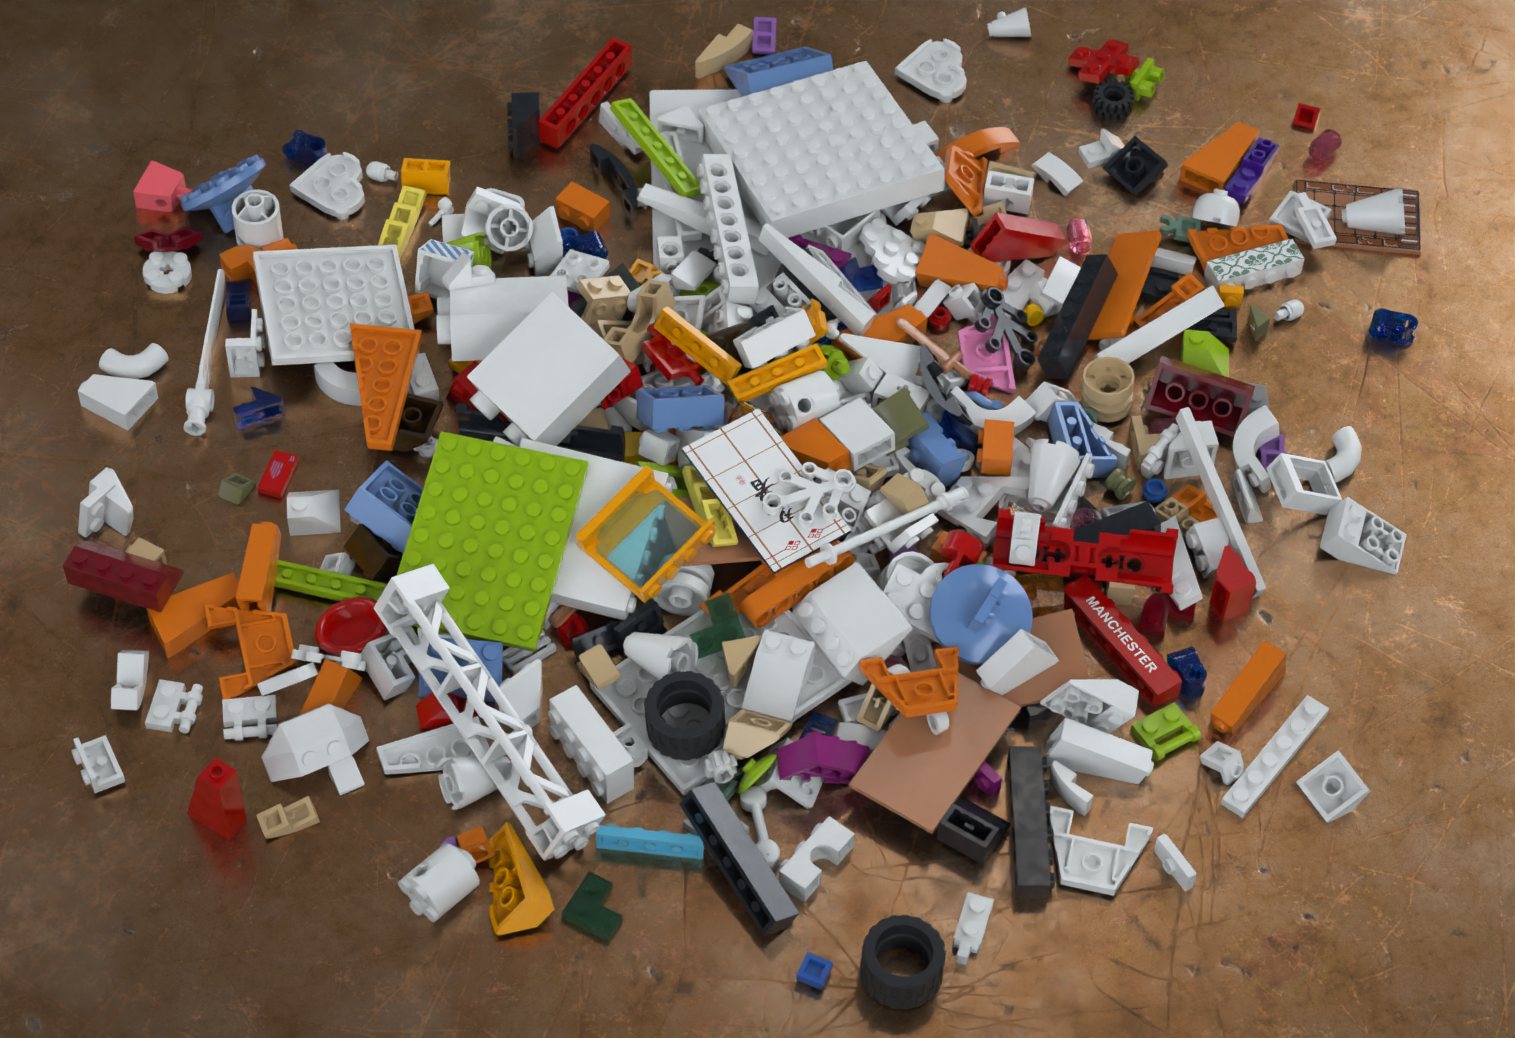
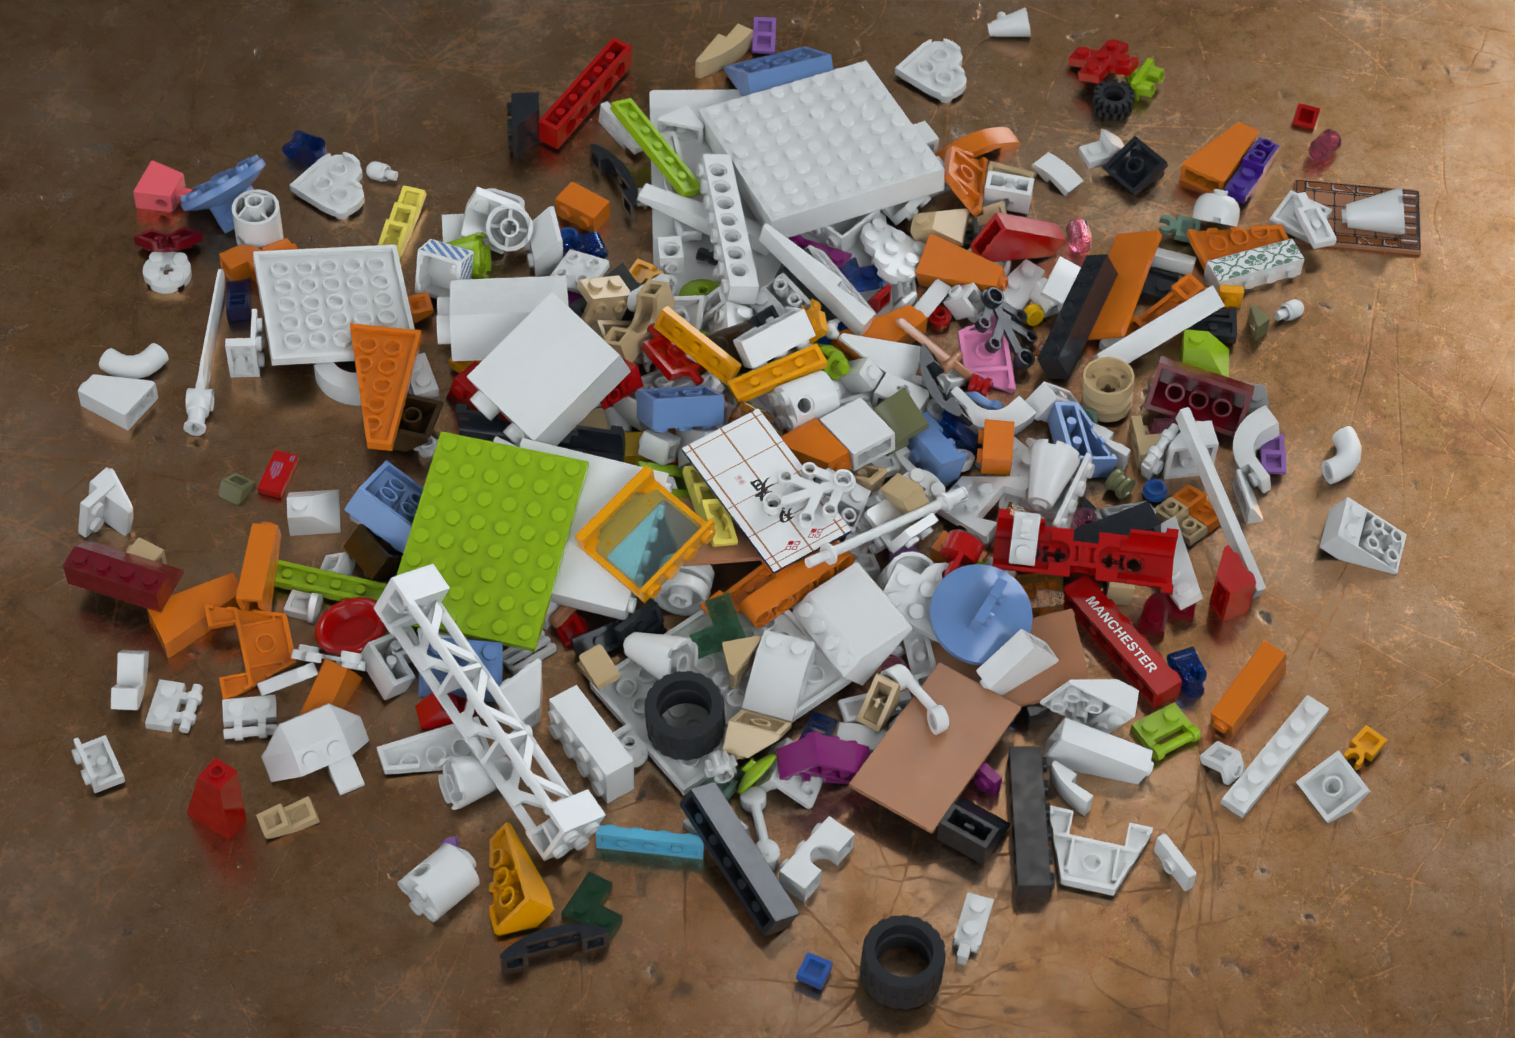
clear blue slope [232,386,285,430] -> none
light orange hinge [401,158,451,195] -> none
white hand [428,197,454,227] -> none
white slope [442,253,496,290] -> none
orange slope [457,826,495,864] -> none
white slope [671,250,717,291] -> none
orange wing [859,646,959,718] -> none
white slope [1185,517,1230,579] -> none
white window [1266,453,1342,515] -> none
clear blue piece [1369,308,1418,345] -> none
none -> white tile [283,589,323,623]
none -> black slope [500,924,609,973]
none -> light orange plate [1344,725,1387,770]

